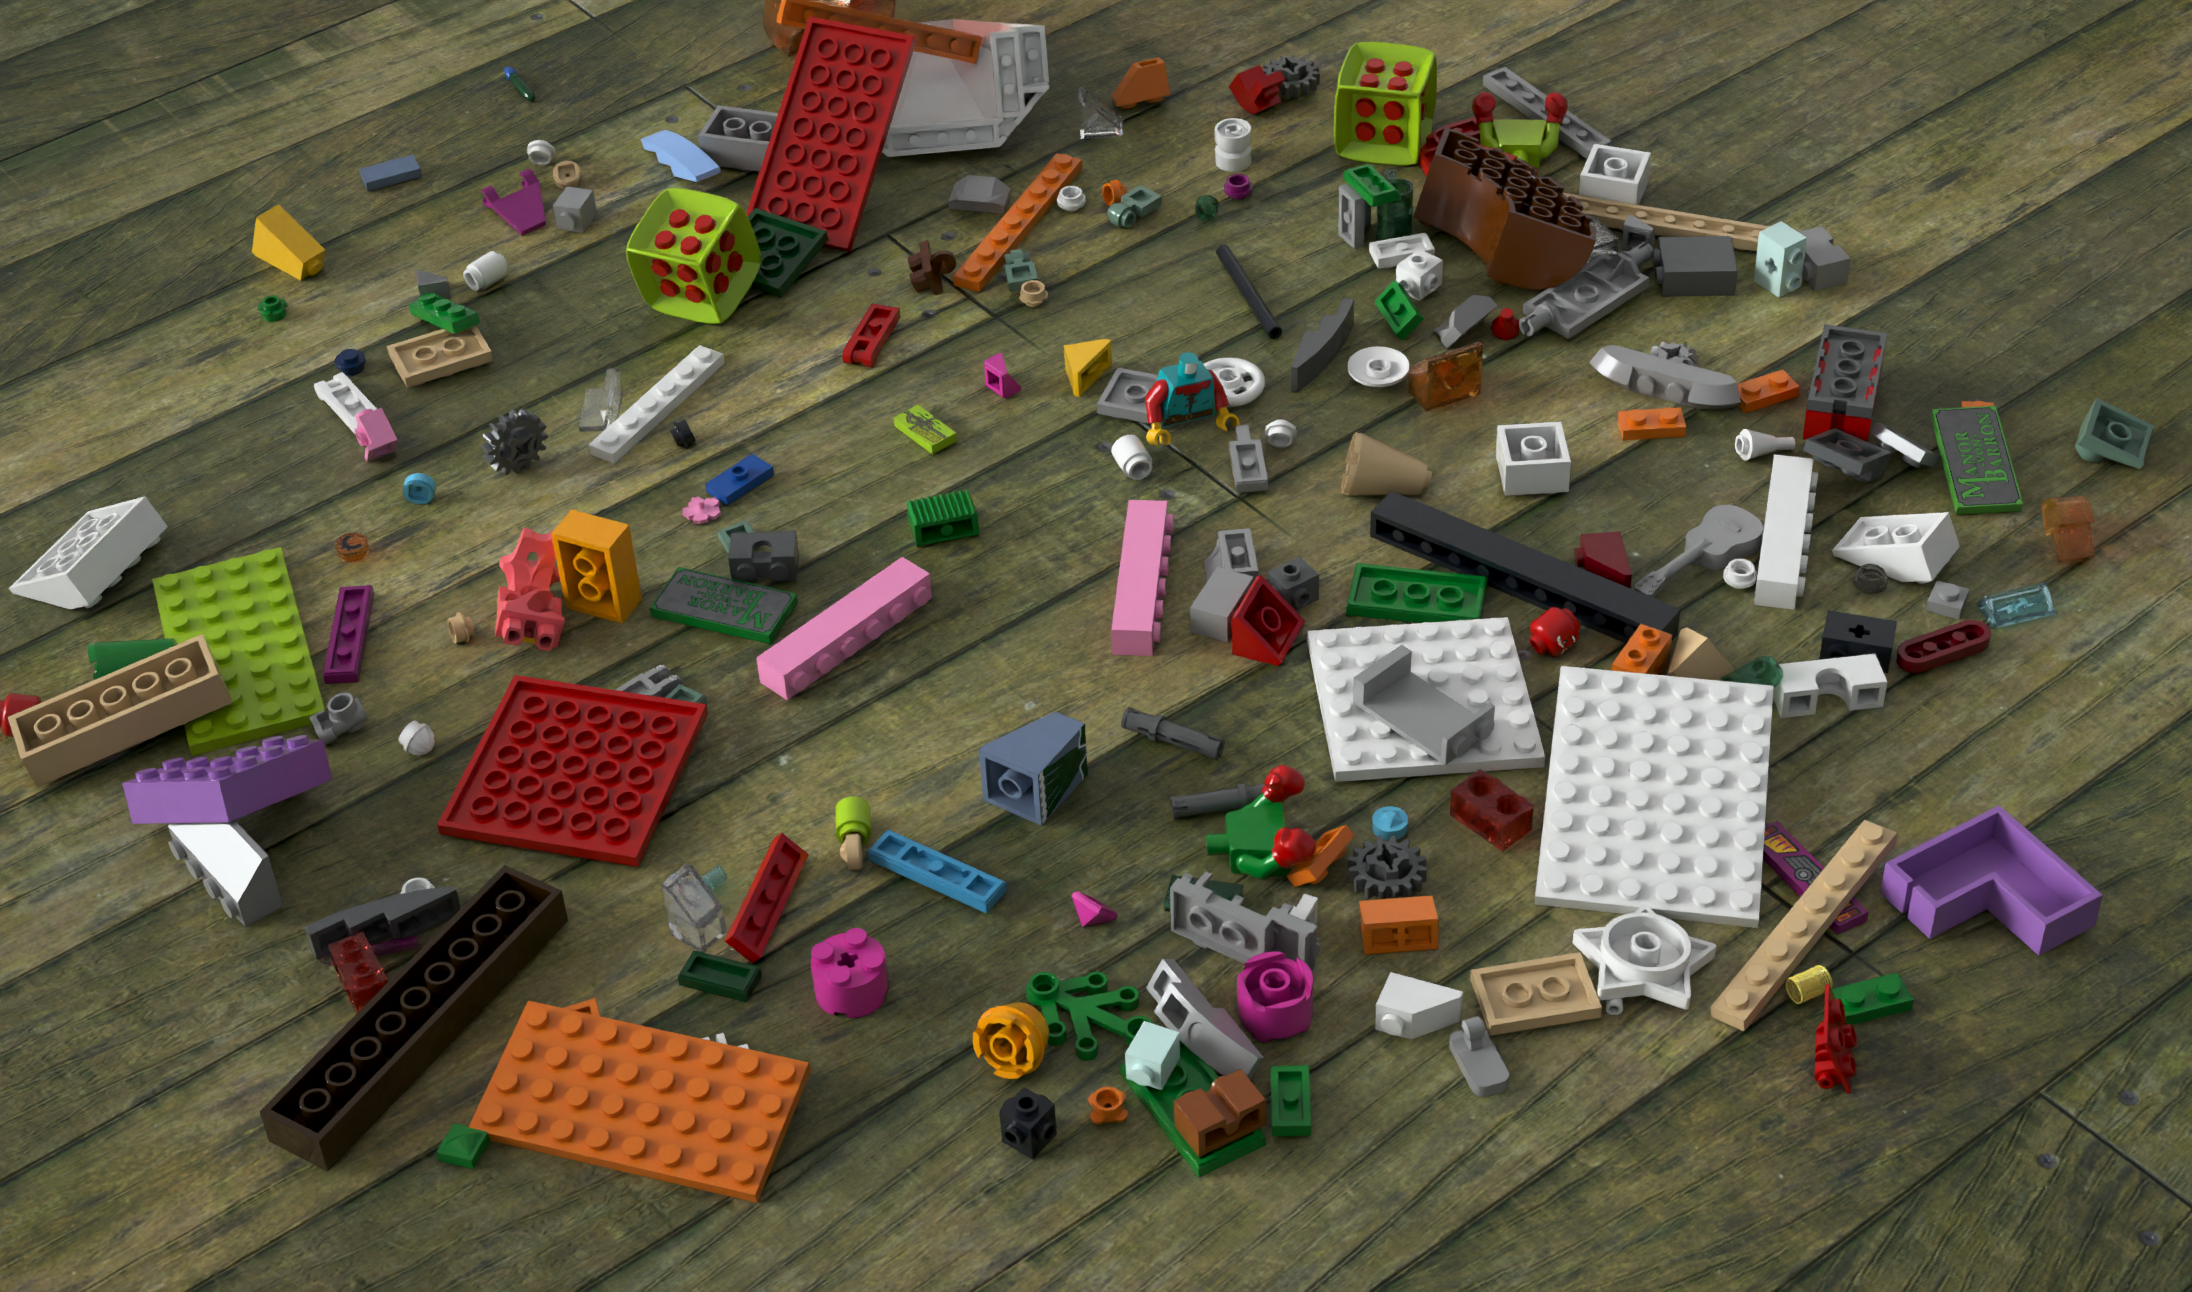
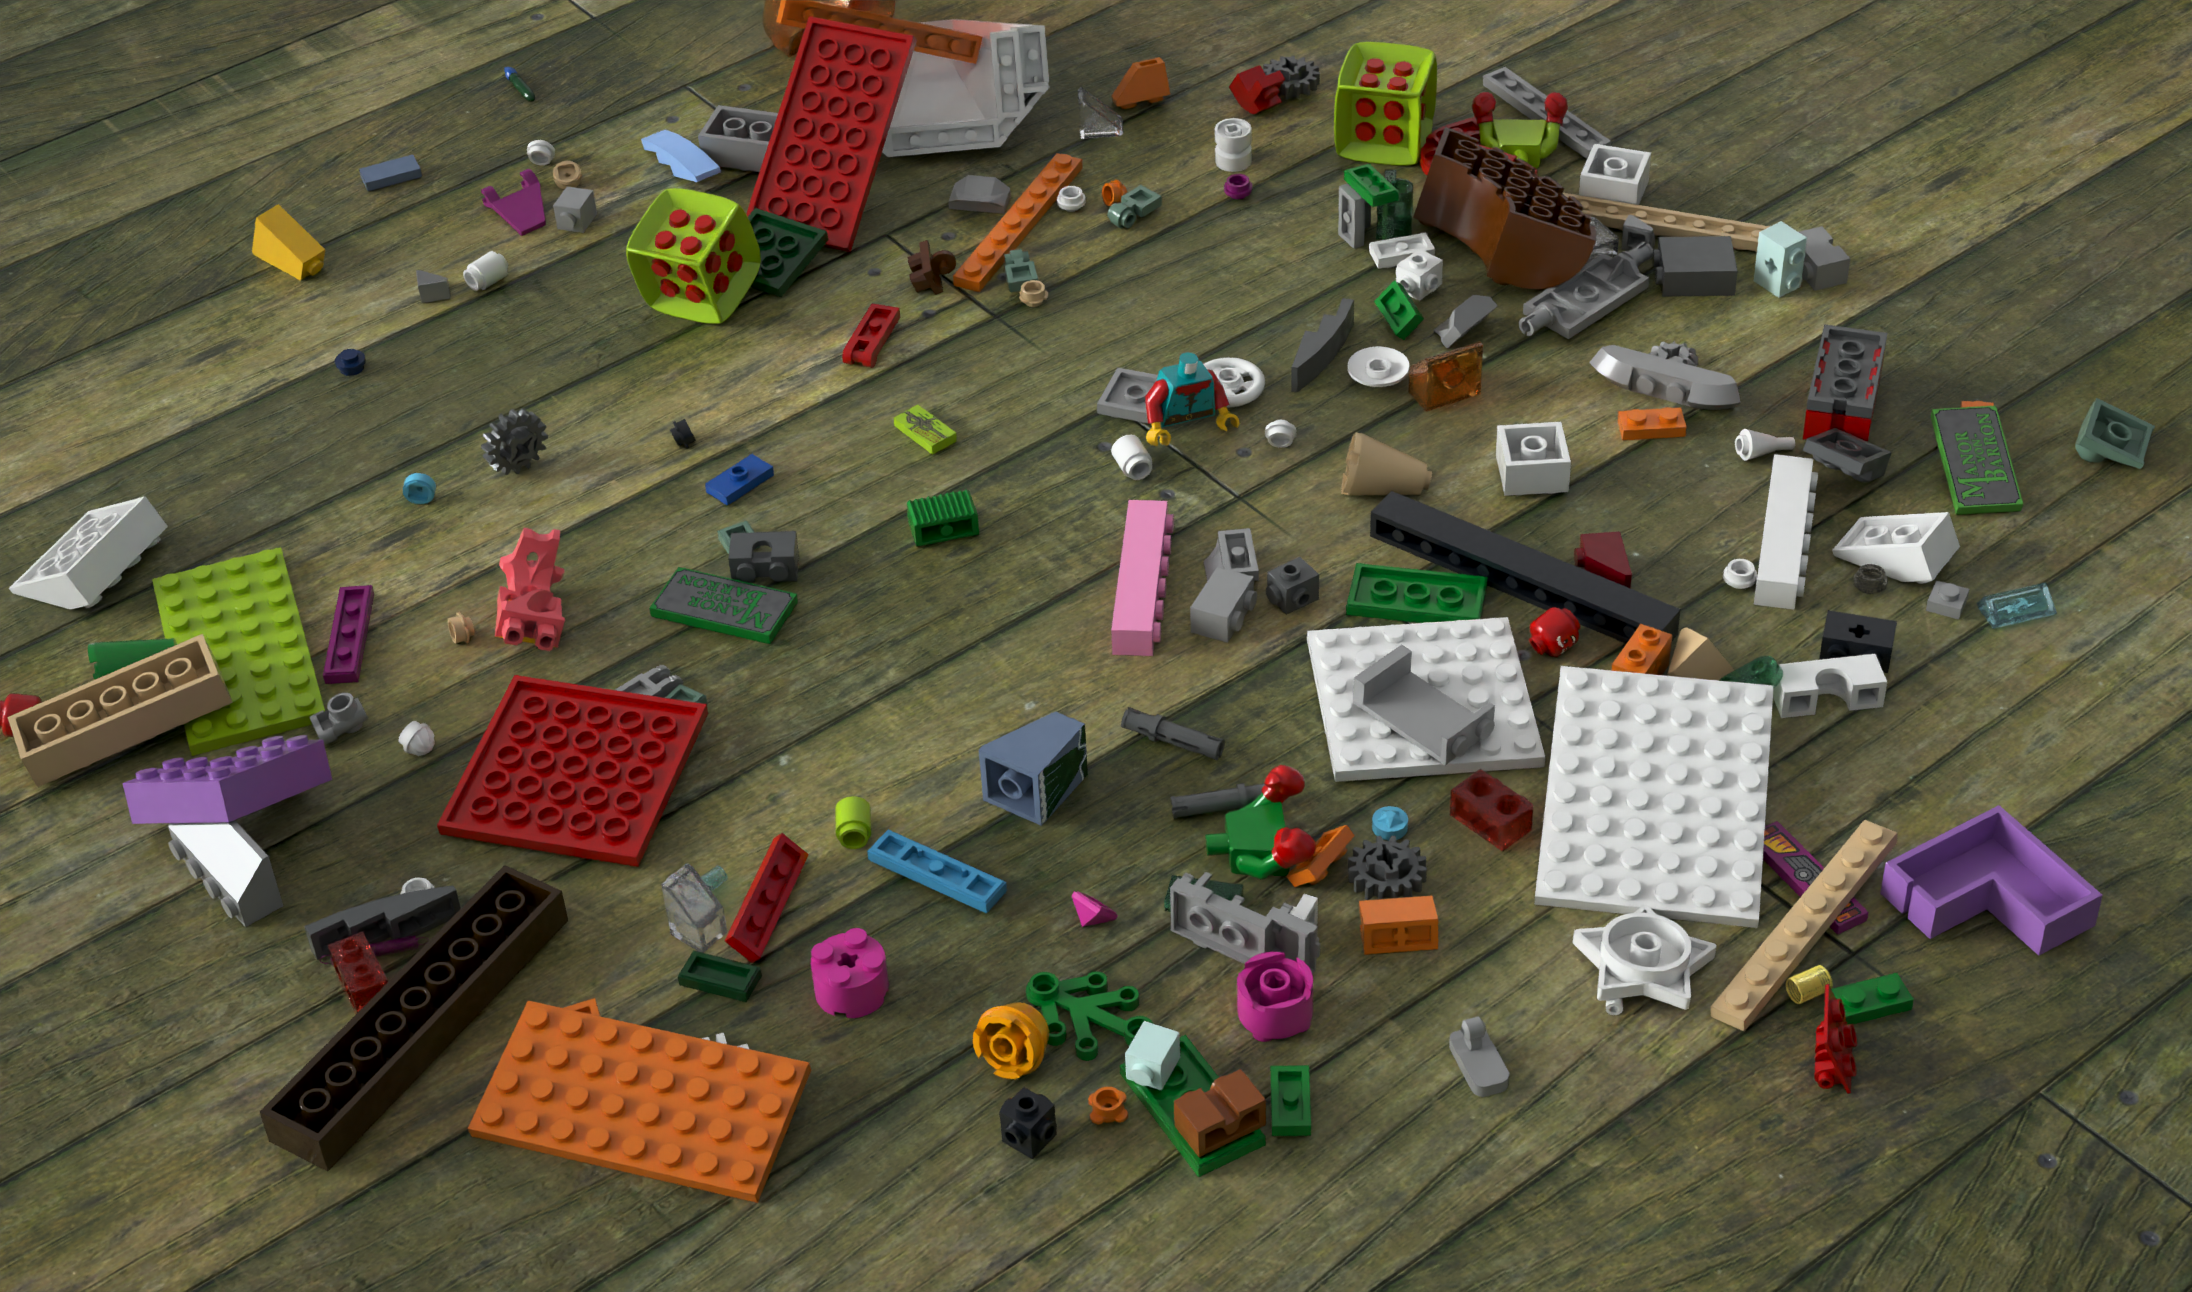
green plate [258,295,287,322] -> none
white plate [314,372,377,434] -> none
clear orange tile [335,533,369,562] -> none
bright pink brick [354,408,398,462] -> none
tan plate [387,325,493,388] -> none
green plate [409,293,480,334] -> none
green tile [436,1123,490,1169] -> none
light orange brick [551,509,642,624] -> none
clear panel [579,369,623,432] -> none
white plate [588,345,725,464] -> none
bright pink plant [682,496,721,524] -> none
bright pink brick [756,557,932,701] -> none
tan tile [840,834,863,870] -> none
dark pink slope [984,353,1021,399] -> none
yellow slope [1064,339,1112,397] -> none
light grey slope [1146,959,1264,1080] -> none
clear green hinge [1195,195,1219,221] -> none
black piece [1216,245,1282,339] -> none
light grey hinge [1229,425,1268,493] -> none
red slope [1232,575,1305,666] -> none
white slope [1375,972,1463,1039] -> none
tan plate [1470,952,1602,1036] -> none
red rock [1490,308,1520,341] -> none
light grey piece [1634,505,1763,598] -> none
orange plate [1737,369,1800,413] -> none
light grey plate [1870,422,1940,468] -> none
dark red plate [1896,620,1991,673] -> none
clear orange brick [2041,495,2095,562] -> none

